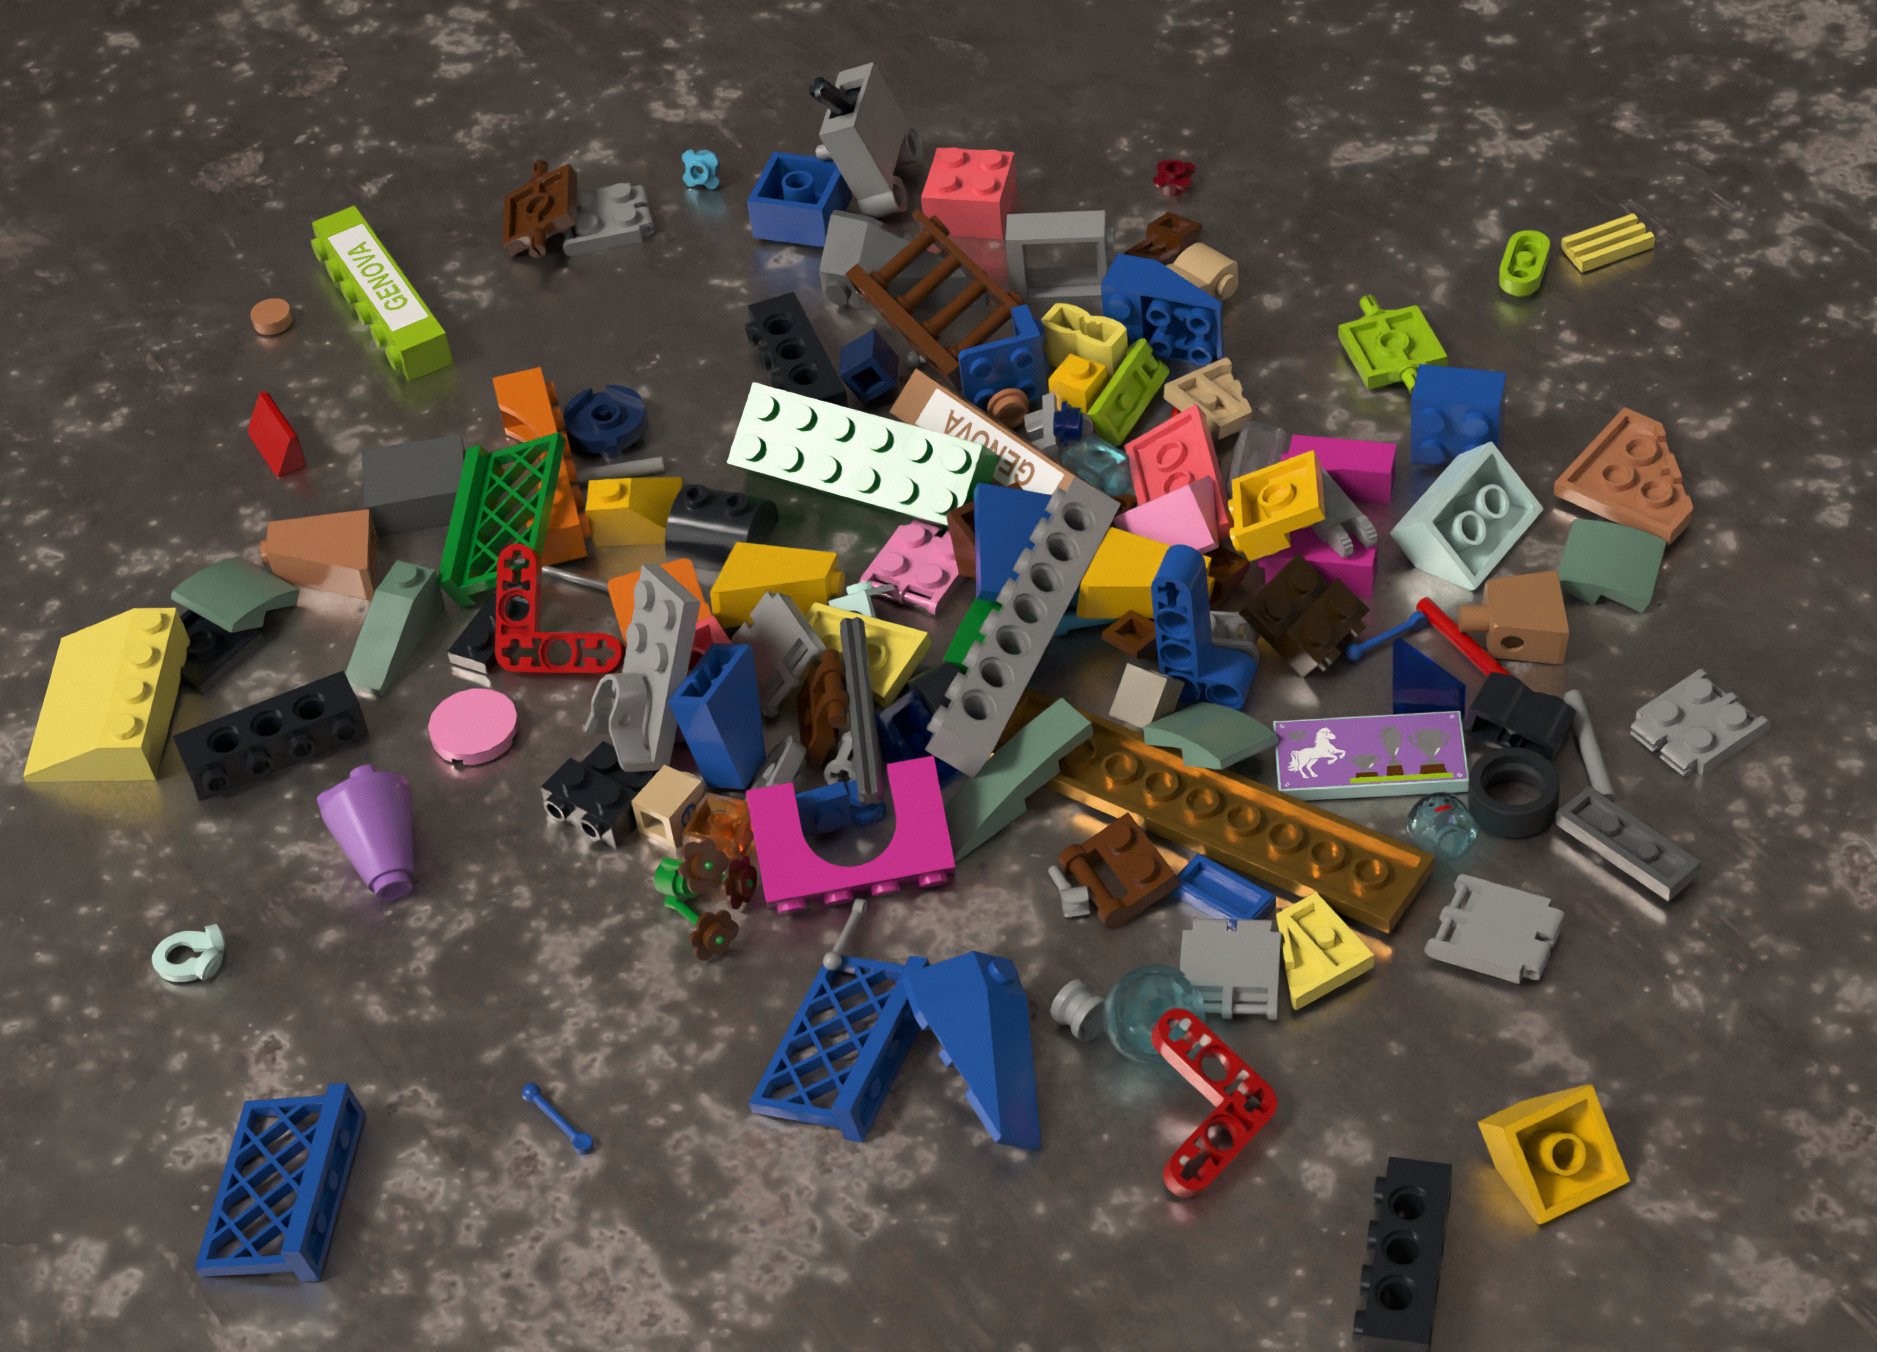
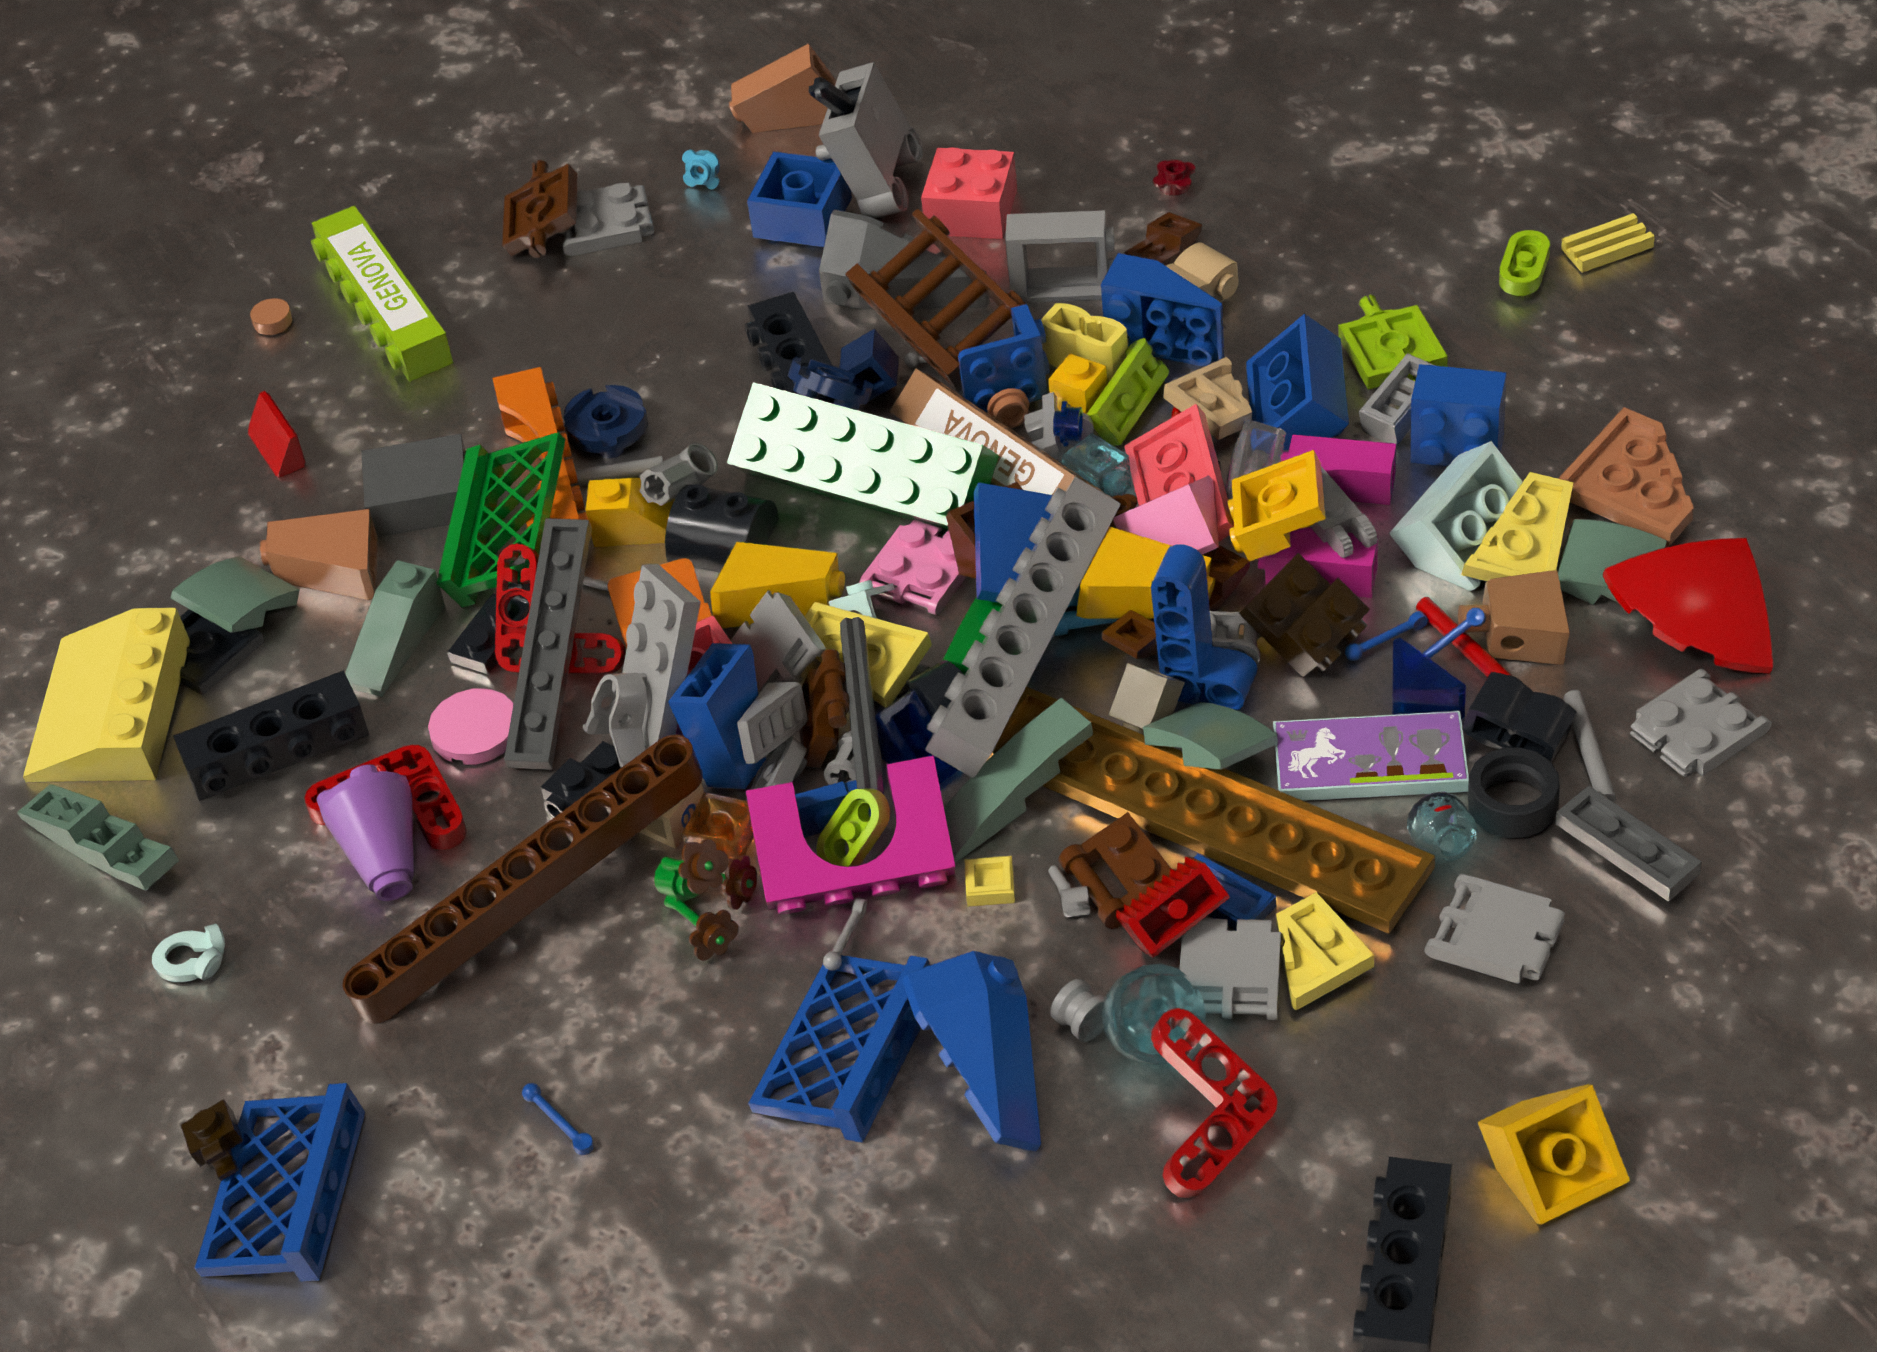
none -> sand green slope [17,784,179,891]
none -> dark brown plate [181,1099,244,1181]
none -> red beam [304,745,467,850]
none -> reddish brown beam [343,734,703,1024]
none -> dark grey plate [504,518,592,770]
none -> light grey piece [640,443,718,506]
none -> nougat slope [729,44,837,133]
none -> light grey slope [737,682,808,764]
none -> dark blue plate [788,357,873,410]
none -> lime plate [816,788,890,867]
none -> light yellow tile [964,856,1015,907]
none -> red brick [1116,856,1230,958]
none -> blue slope [1246,314,1349,452]
none -> light grey slope [1359,353,1435,446]
none -> blue hinge [1405,608,1486,674]
none -> light yellow wing [1461,472,1573,581]
none -> red brick [1602,538,1773,674]

